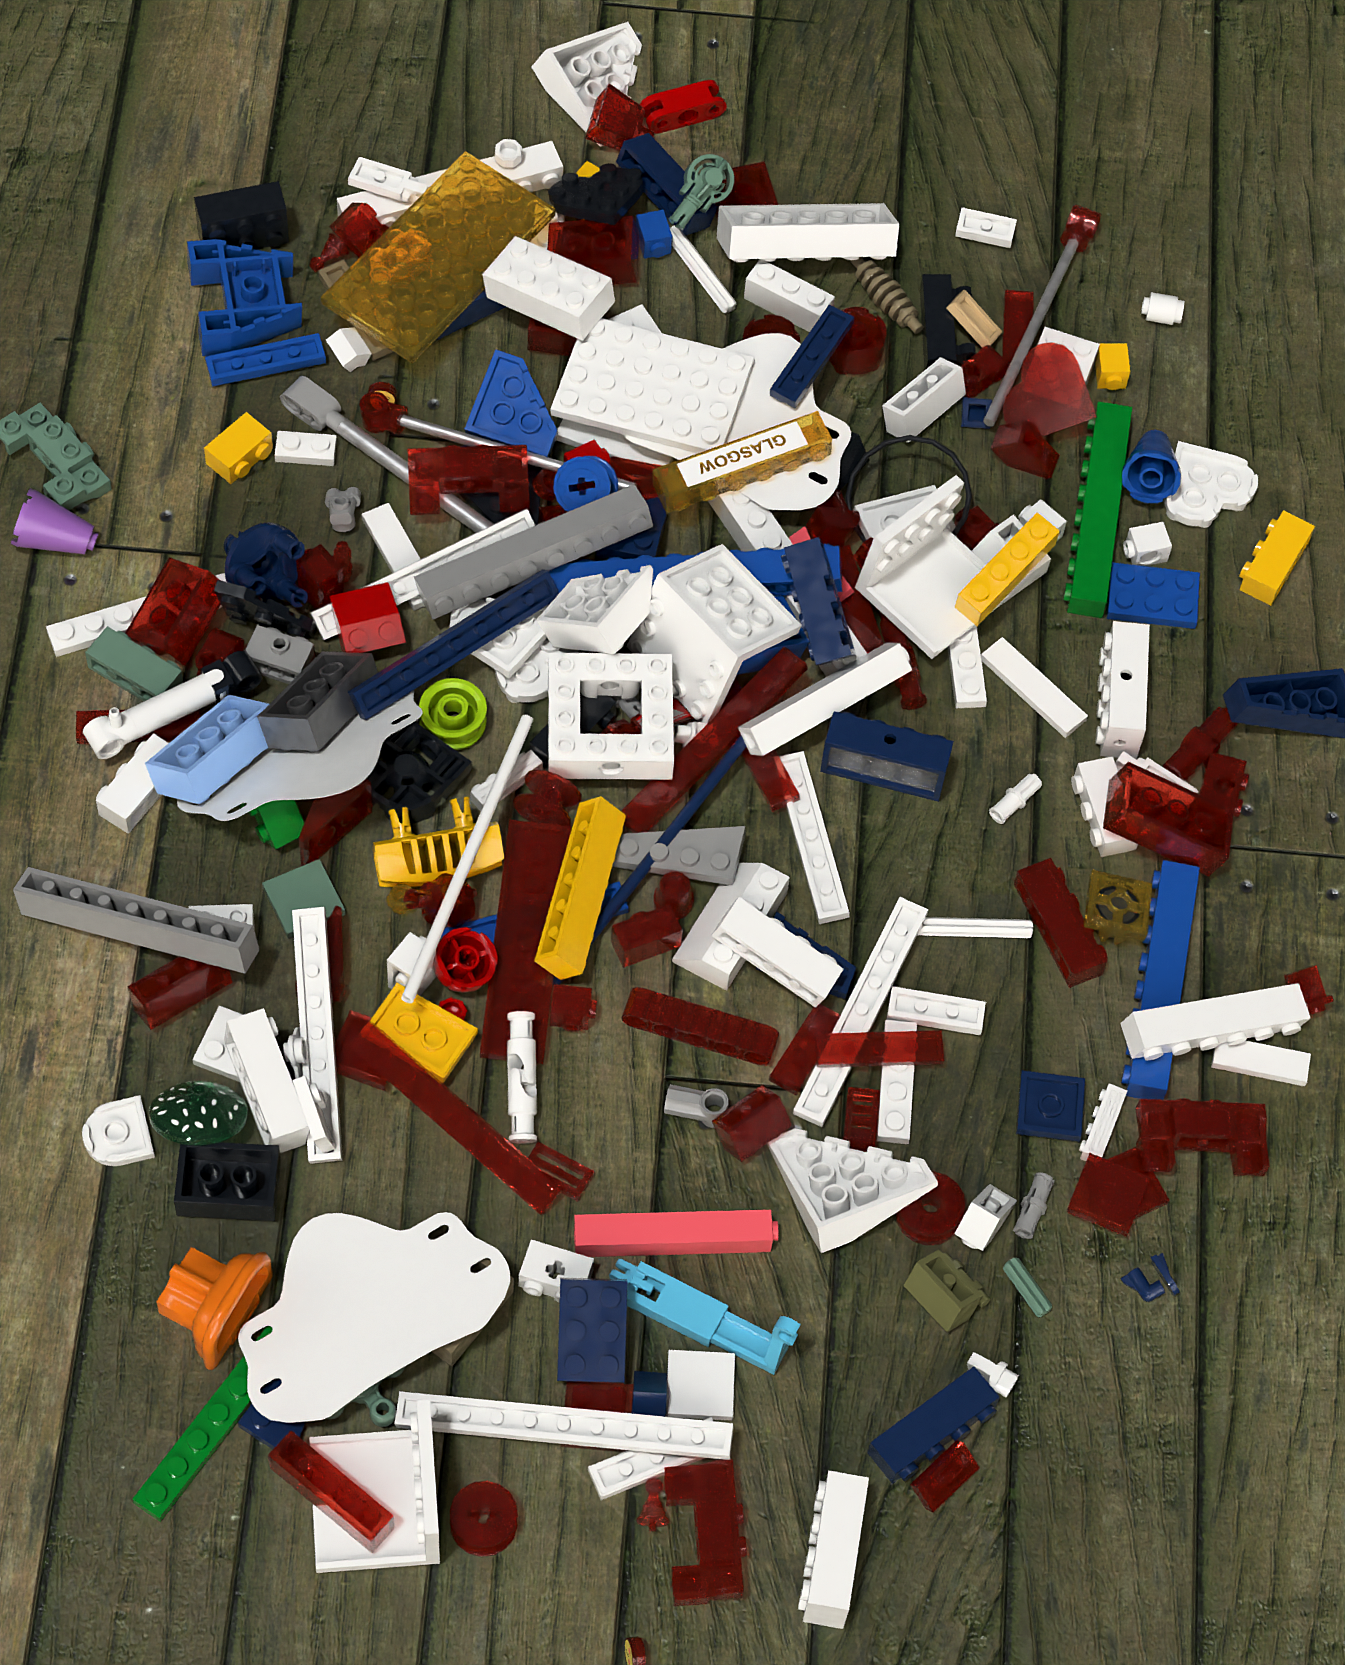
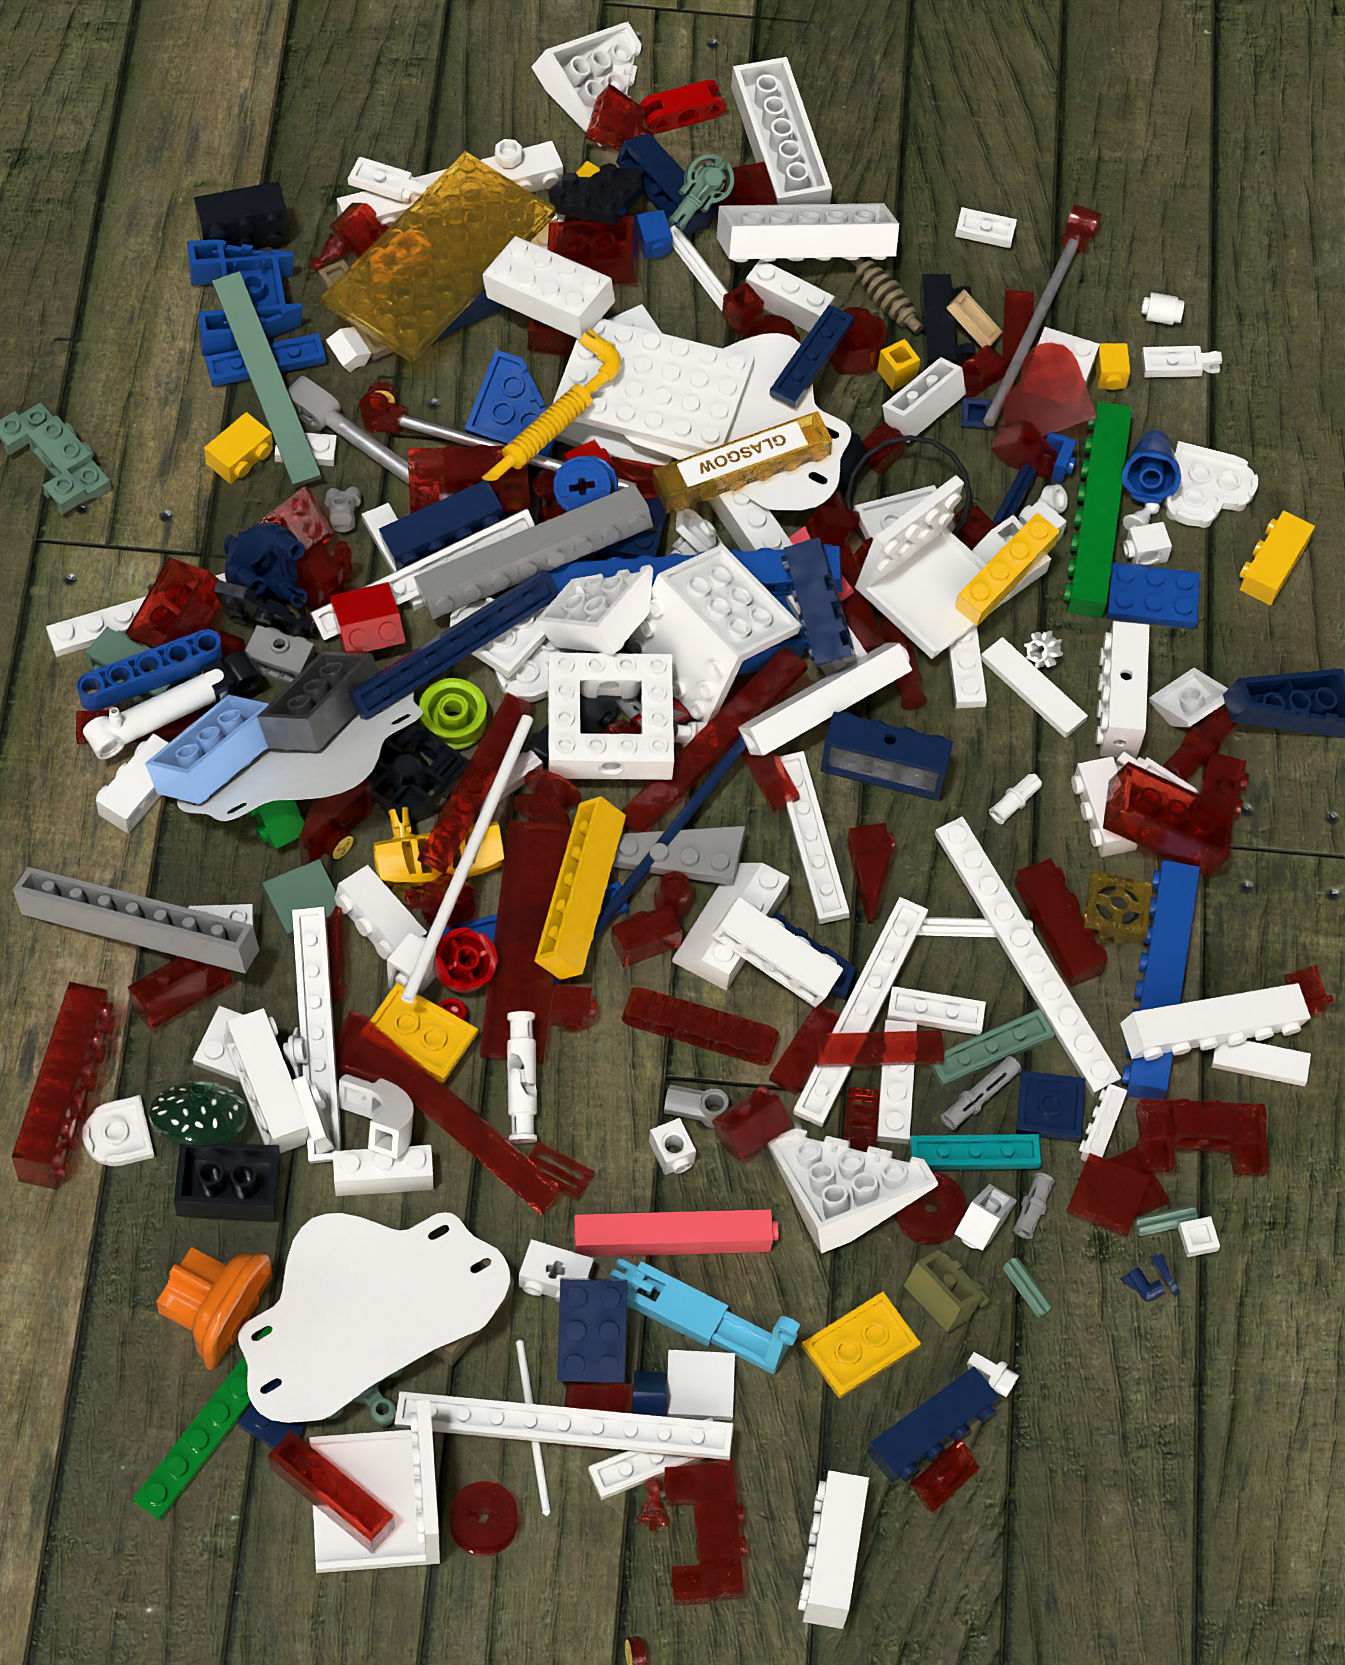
medium lavender cone [11,488,98,554] -> none
none -> clear red brick [12,981,116,1190]
none -> blue beam [77,629,223,711]
none -> sand green tile [212,271,321,488]
none -> clear red plate [259,486,335,562]
none -> tile [324,829,354,860]
none -> white brick [333,1145,433,1196]
none -> white brick [334,865,428,959]
none -> white arch [338,1074,414,1159]
none -> dark blue brick [379,480,505,570]
none -> clear red plate [417,692,535,874]
none -> yellow piece [482,329,622,481]
none -> white axle [516,1339,551,1516]
none -> white brick [649,1118,696,1175]
none -> white piece [671,506,724,555]
none -> clear red brick [722,282,764,335]
none -> white brick [731,57,832,205]
none -> yellow tile [801,1292,921,1399]
none -> clear red slope [847,823,896,925]
none -> clear red brick [862,422,906,476]
none -> yellow brick [877,339,920,391]
none -> teal plate [909,1134,1041,1170]
none -> sand green tile [928,1009,1055,1089]
none -> white plate [935,817,1122,1096]
none -> light grey pin [940,1056,1022,1130]
none -> dark blue axle [992,463,1037,527]
none -> white gear [1024,631,1063,668]
none -> white tile [1037,484,1068,514]
none -> blue bracket [1044,432,1077,484]
none -> white piece [1123,503,1160,532]
none -> sand green axle [1134,1205,1198,1236]
none -> white plate [1142,346,1222,378]
none -> white slope [1149,668,1228,728]
none -> white plate [1178,1217,1220,1257]

